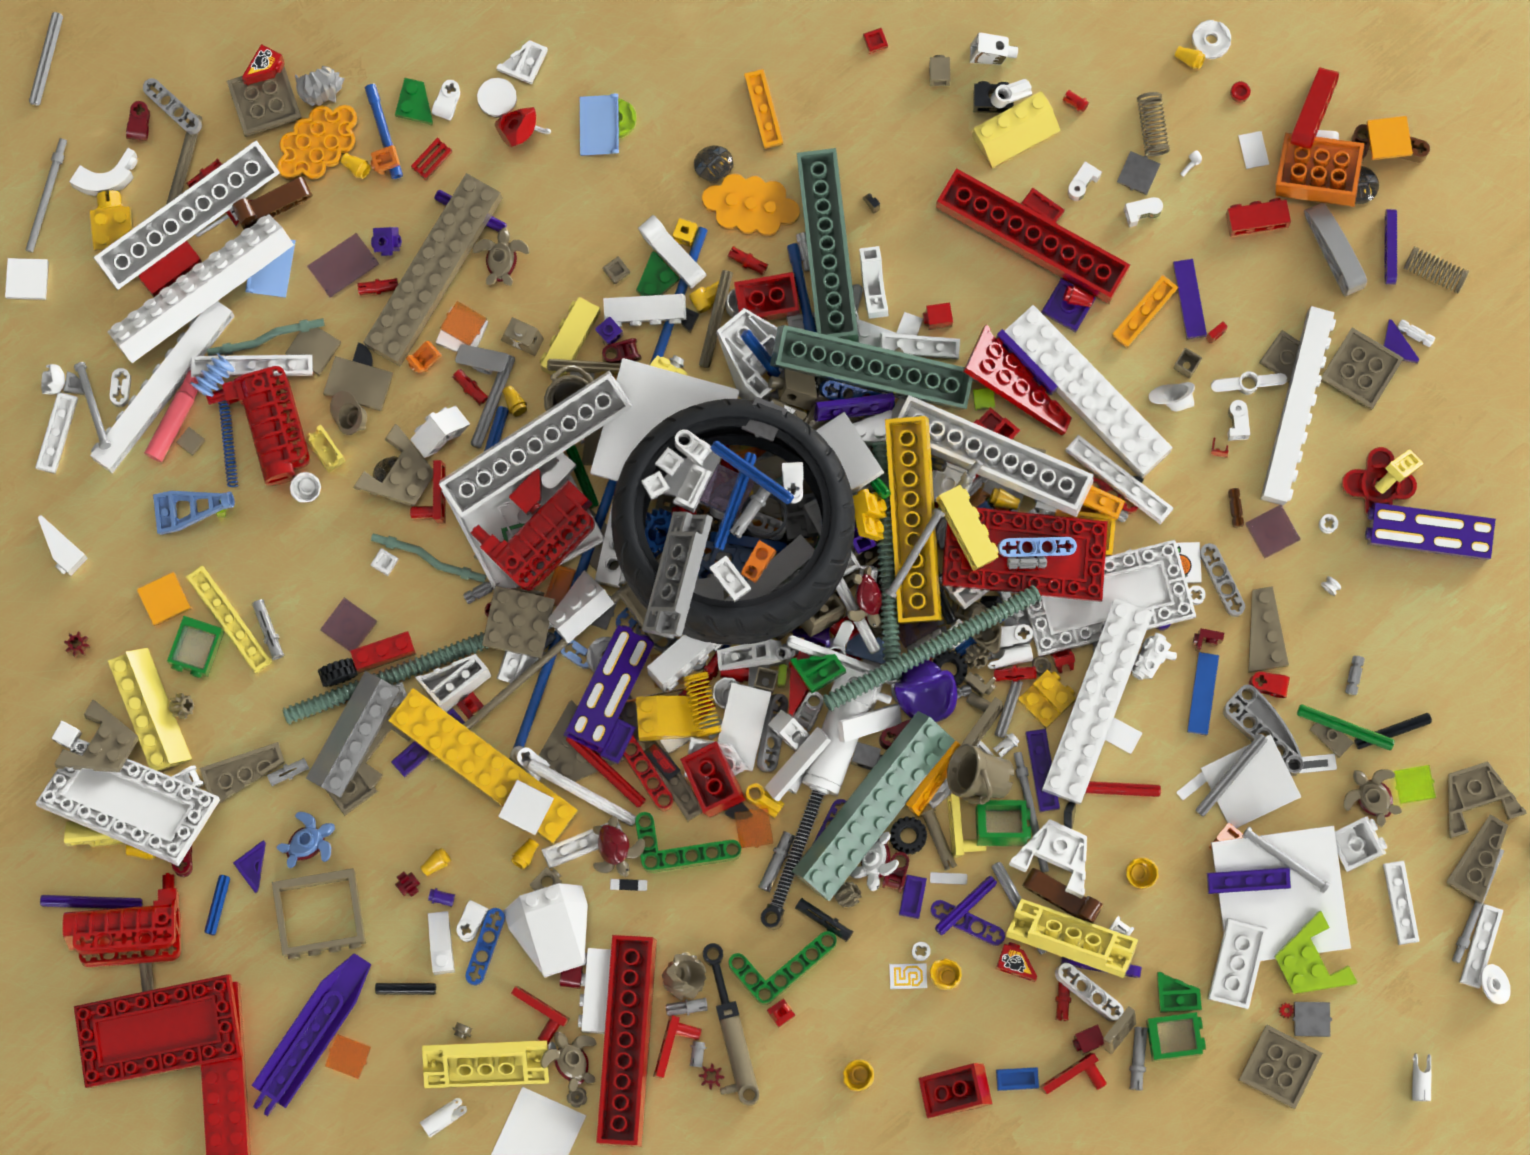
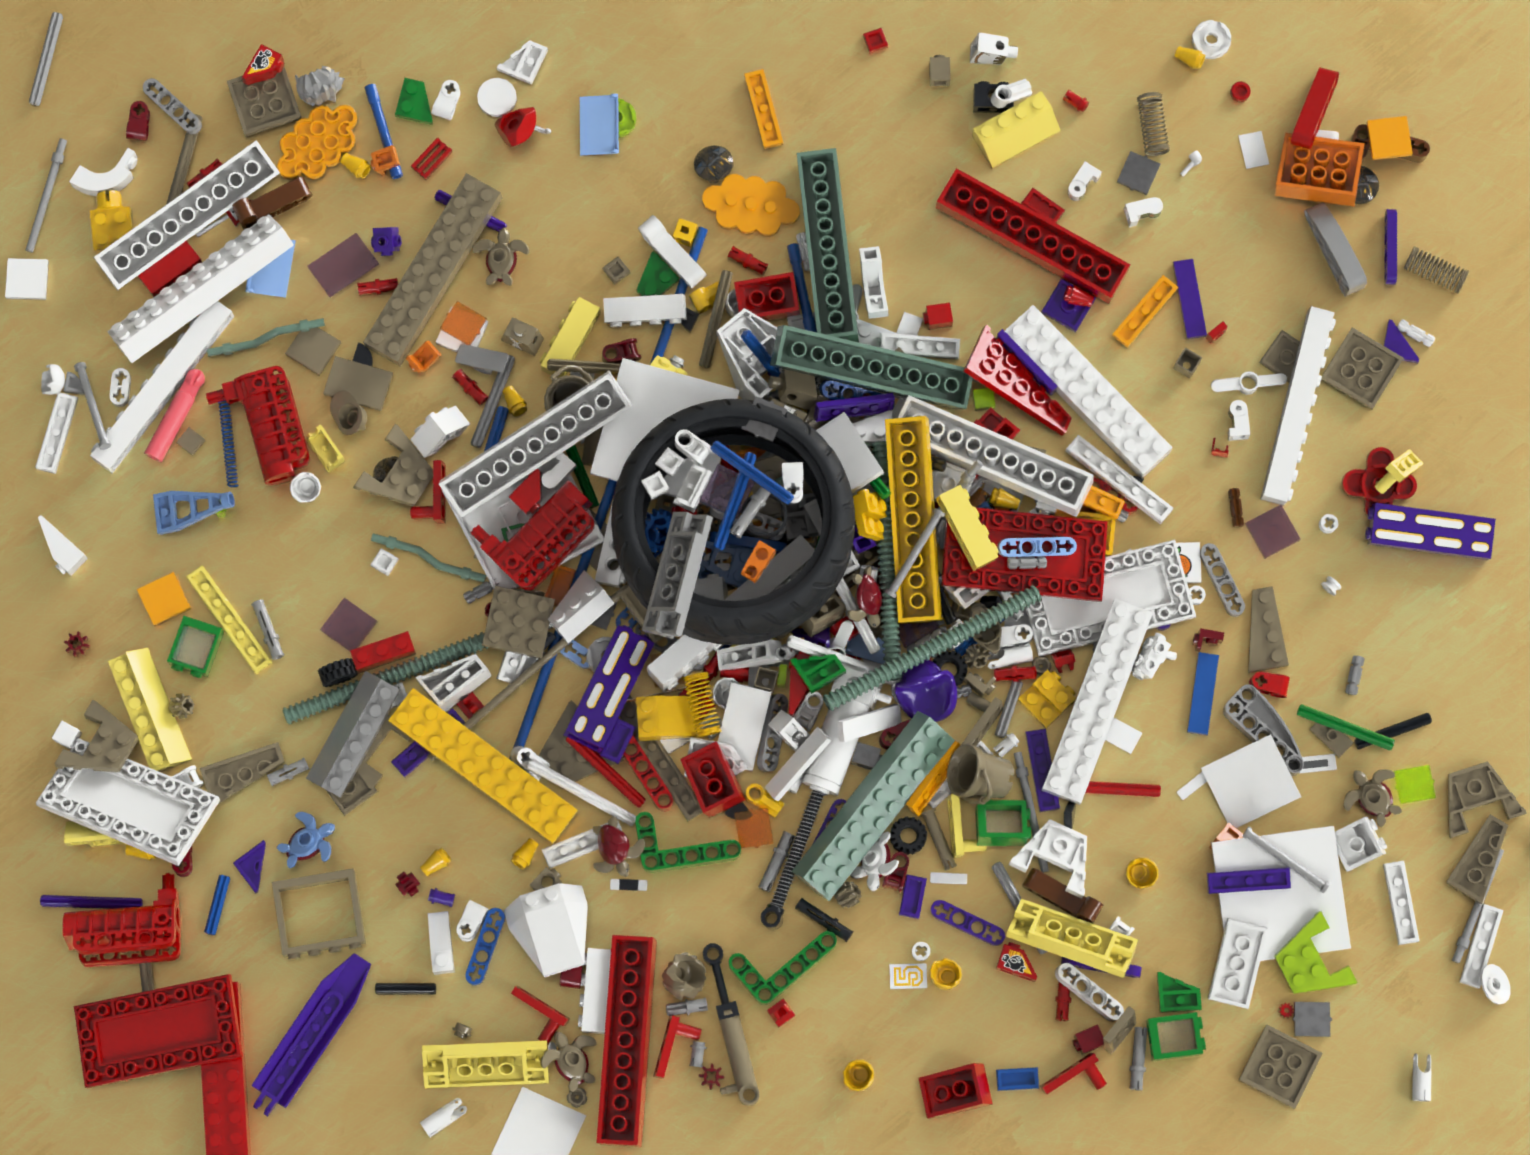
light blue piece [190,353,235,397] -> none
white tile [191,355,313,377] -> none
clear orange piece [325,1034,371,1079] -> none
white tile [498,780,554,835] -> none
dark purple bracket [595,317,623,346] -> none
sticker [644,742,680,780] -> none
white plate [709,556,751,602] -> none
tile [863,193,880,213] -> none
dark purple axle [935,876,997,935] -> none
white piece [1149,382,1195,412] -> none
light grey axle [1196,734,1268,816] -> none
red brick [1226,198,1291,237] -> none

